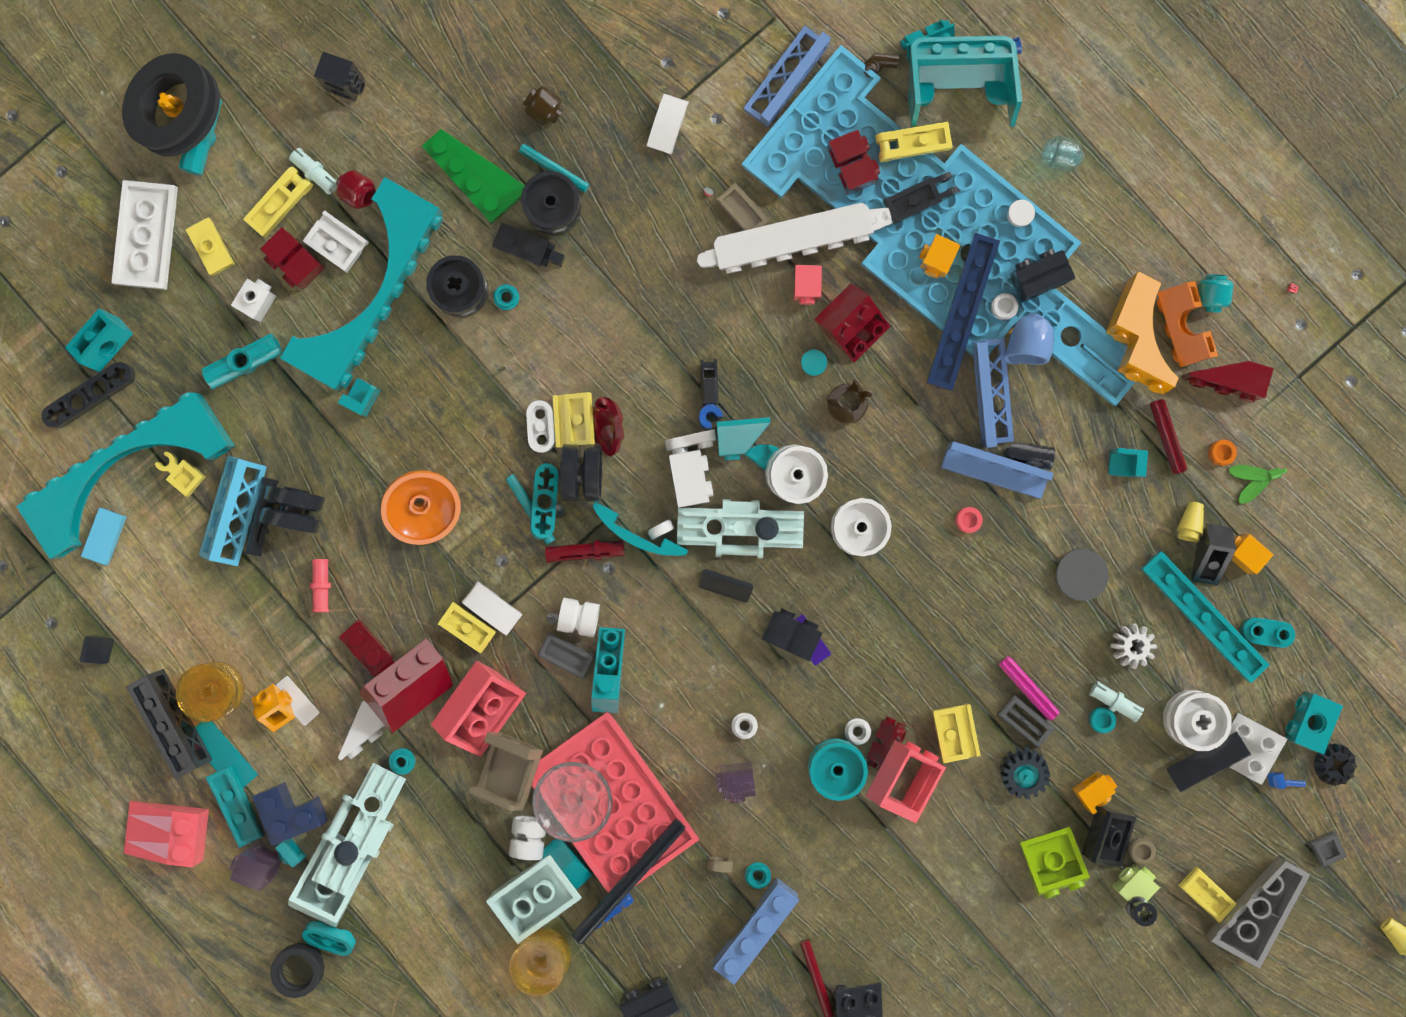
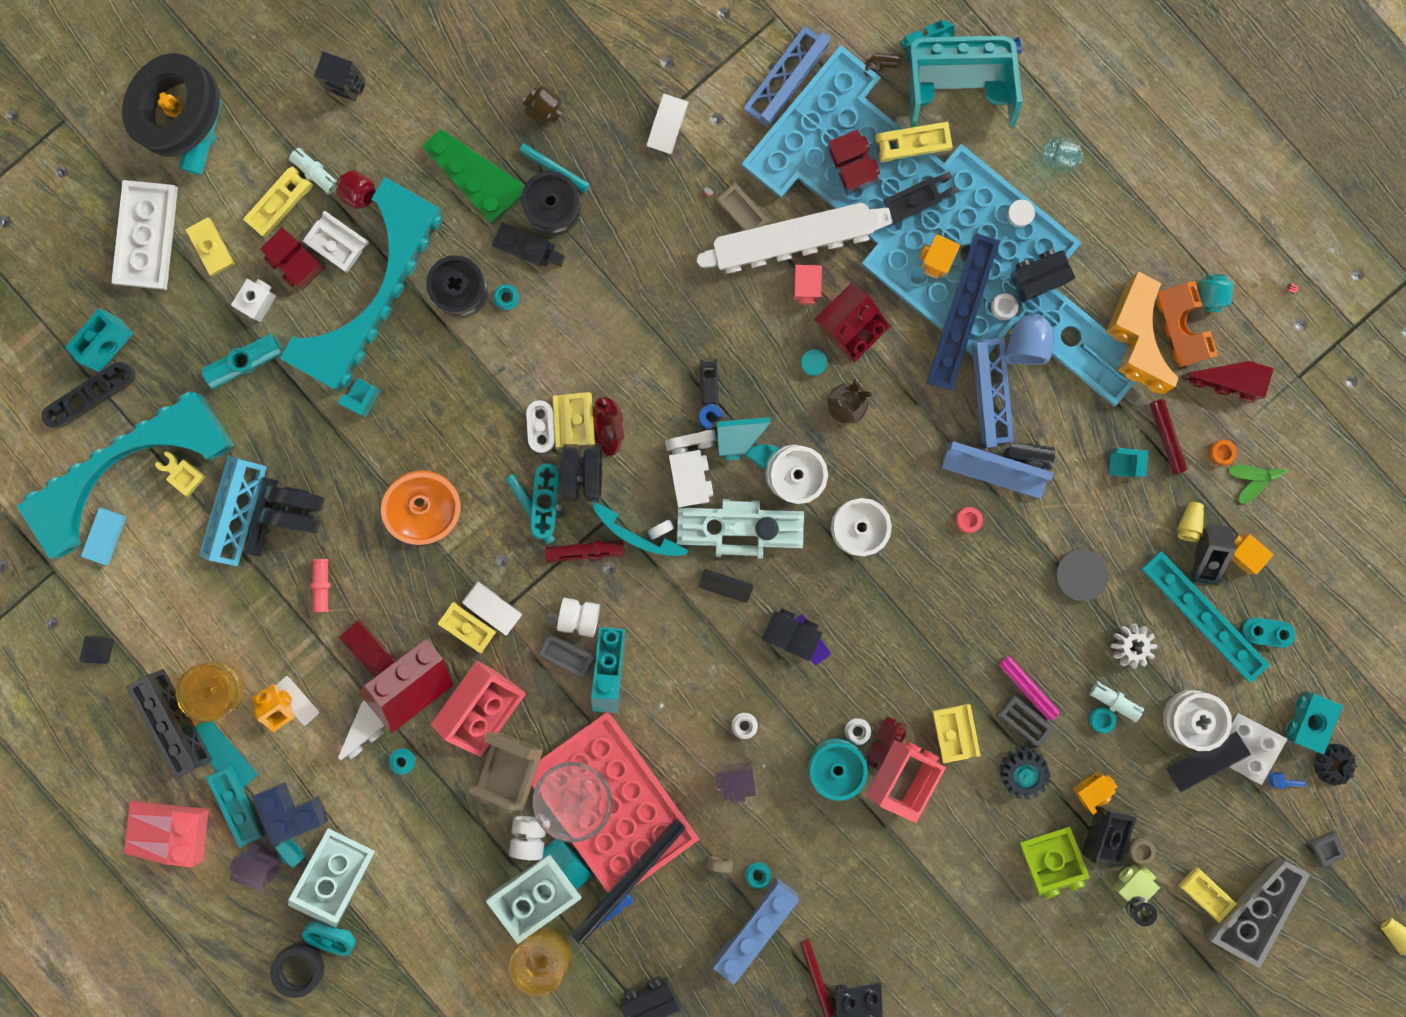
light aqua piece [312,763,406,896] -> none

